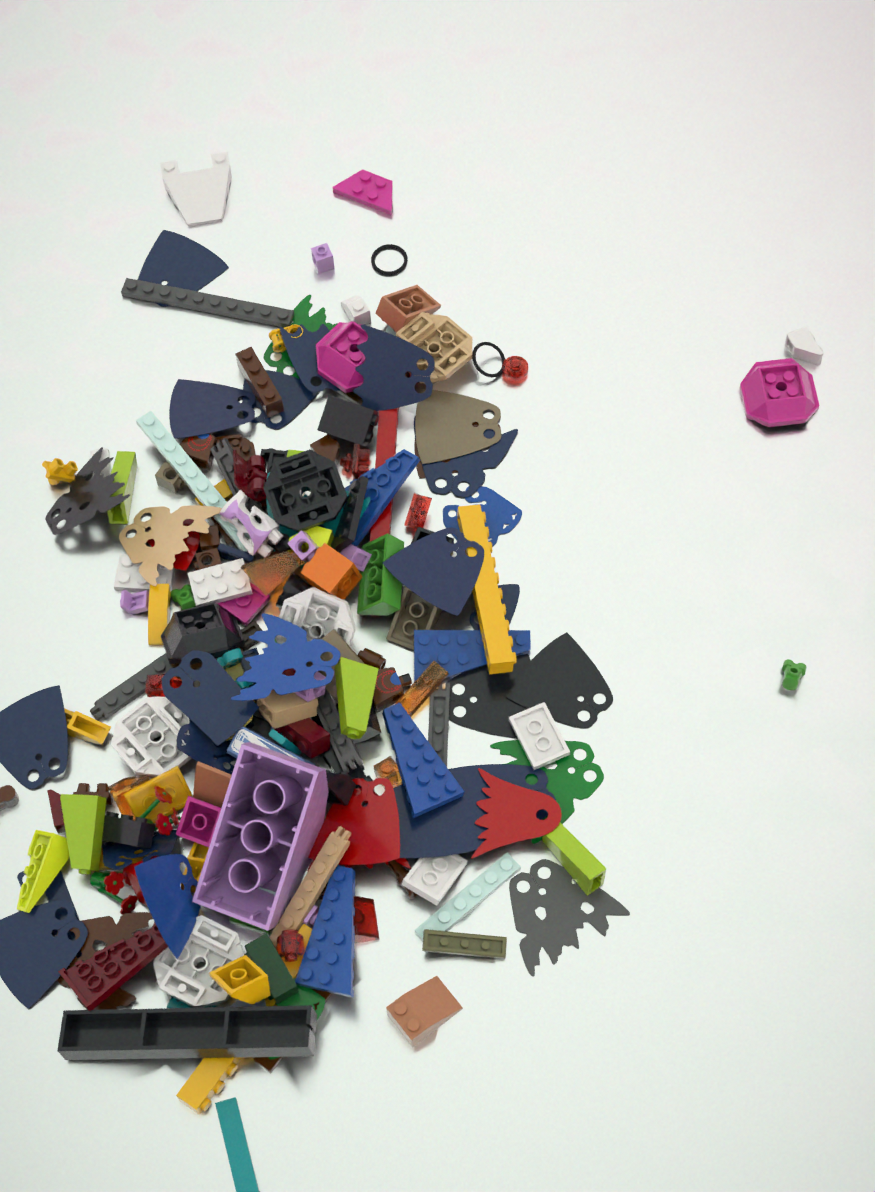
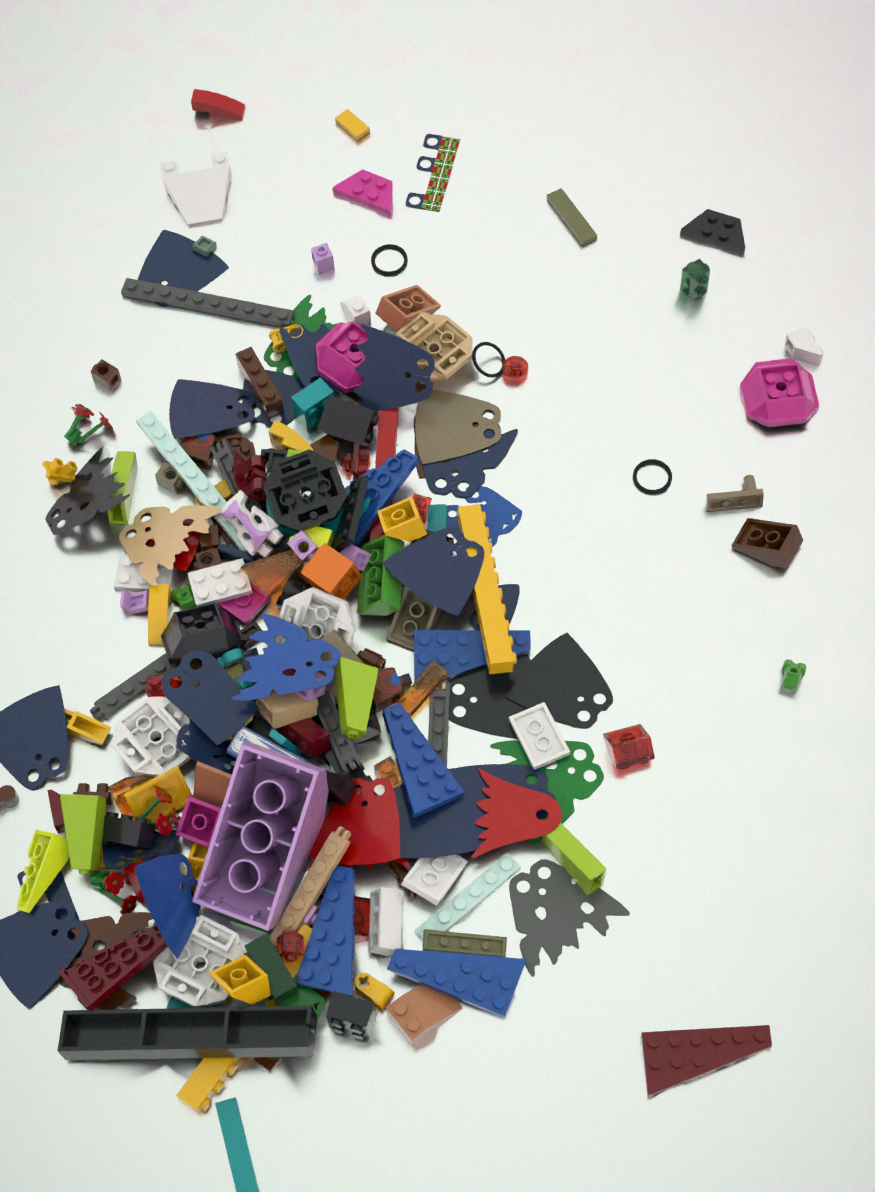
none -> green plant [63,404,114,445]
none -> reddish brown brick [90,359,121,391]
none -> red slope [191,89,246,119]
none -> sand green tile [192,235,217,257]
none -> yellow slope [268,420,314,451]
none -> teal brick [291,377,334,431]
none -> black brick [326,991,377,1040]
none -> yellow tile [335,109,370,140]
none -> yellow piece [355,973,395,1011]
none -> white brick [368,887,403,957]
none -> yellow slope [377,497,427,542]
none -> blue wing [387,949,527,1018]
none -> piece [405,134,460,212]
none -> teal tile [428,504,447,532]
none -> olive tile [547,188,598,246]
none -> clear red slope [603,724,655,769]
none -> black tyre [633,459,672,493]
none -> dark red wing [641,1025,772,1098]
none -> black wing [680,209,746,254]
none -> clear green brick [680,258,710,301]
none -> dark tan piece [705,475,764,511]
none -> reddish brown slope [731,518,803,569]

